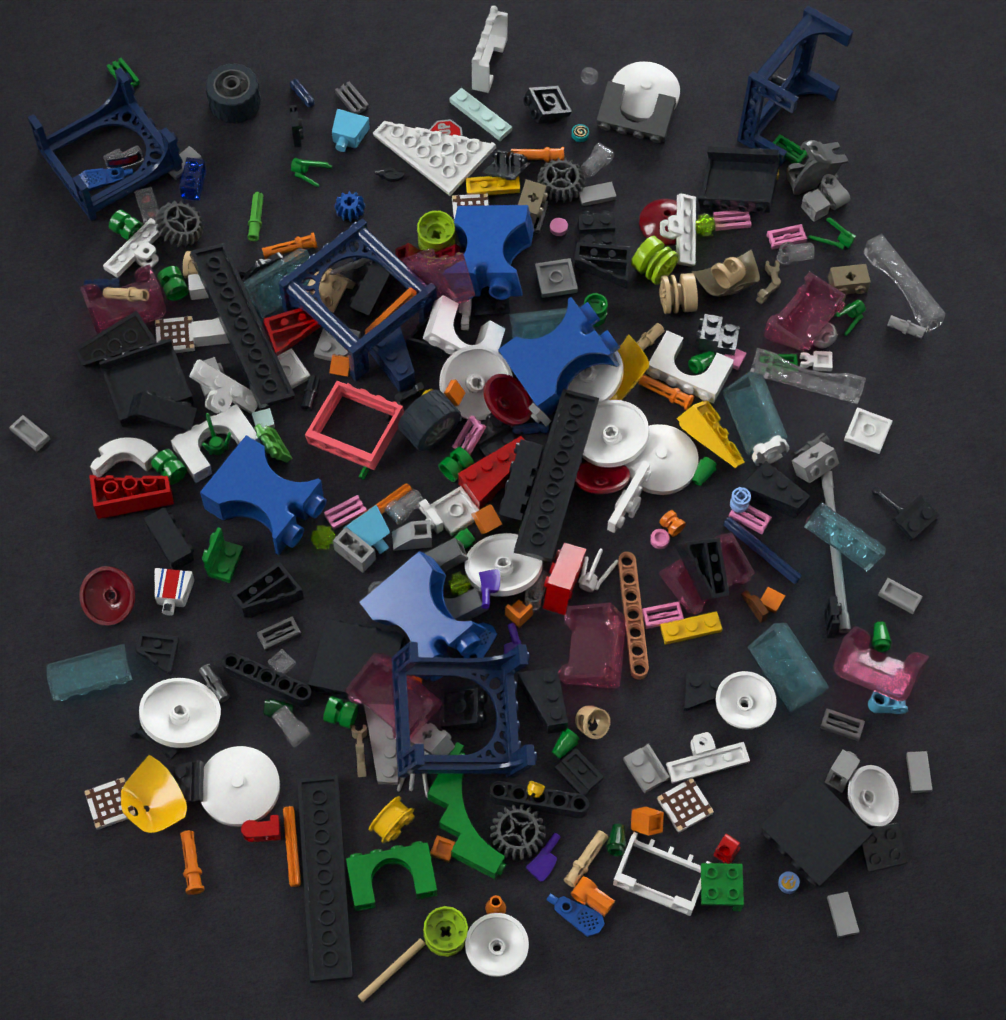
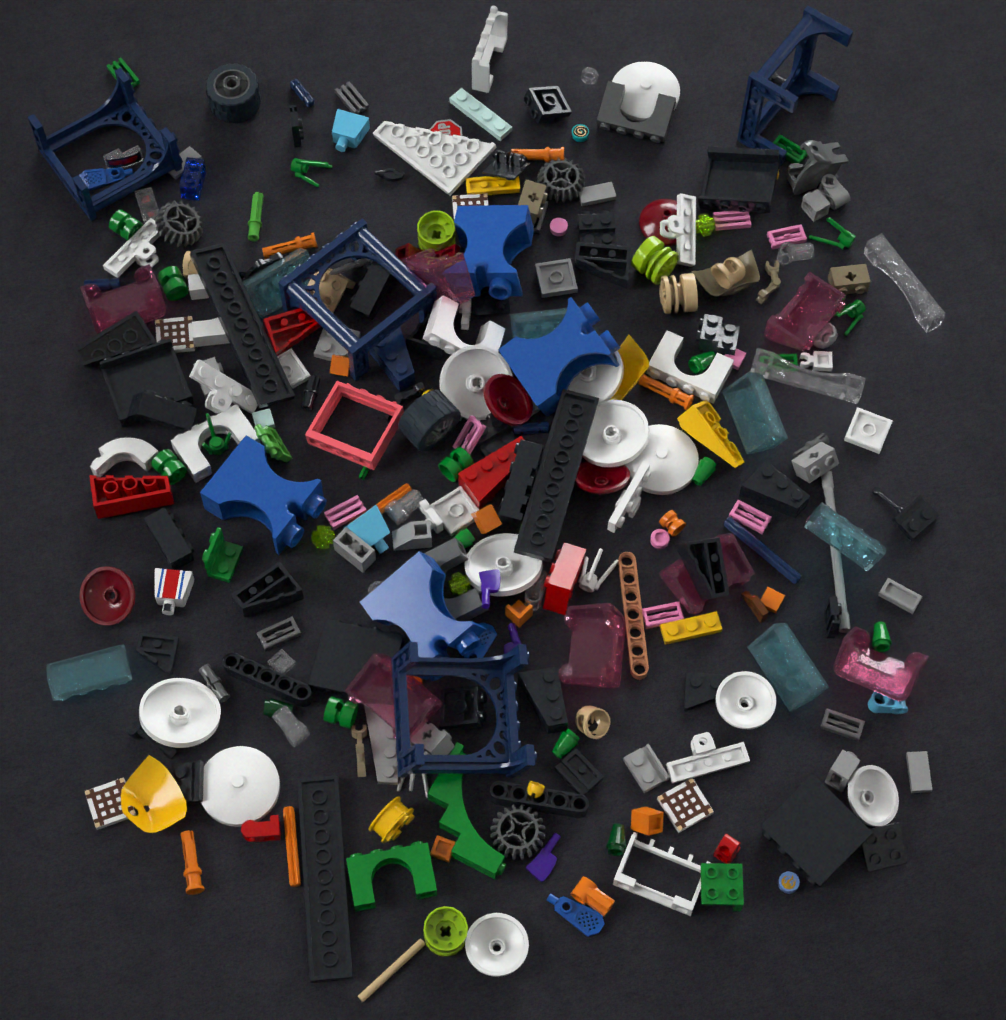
light grey tile [9,415,50,452] -> none
tan pin [103,287,149,302] -> none
blue gear [335,191,365,222] -> none
orange axle [365,288,417,335] -> none
orange tile [444,379,466,406] -> none
orange cone [485,895,506,914] -> none
light grey plate [528,403,551,426] -> none
tan pin [564,830,609,887] -> none
clear piece [581,142,615,177] -> none
green wheel [584,293,608,327] -> none
tan pin [636,323,665,351] -> none
light blue wheel [730,487,751,513] -> none
white plate [752,435,789,466] -> none
light grey tile [827,892,859,938] -> none
light grey pin [887,315,926,339] -> none

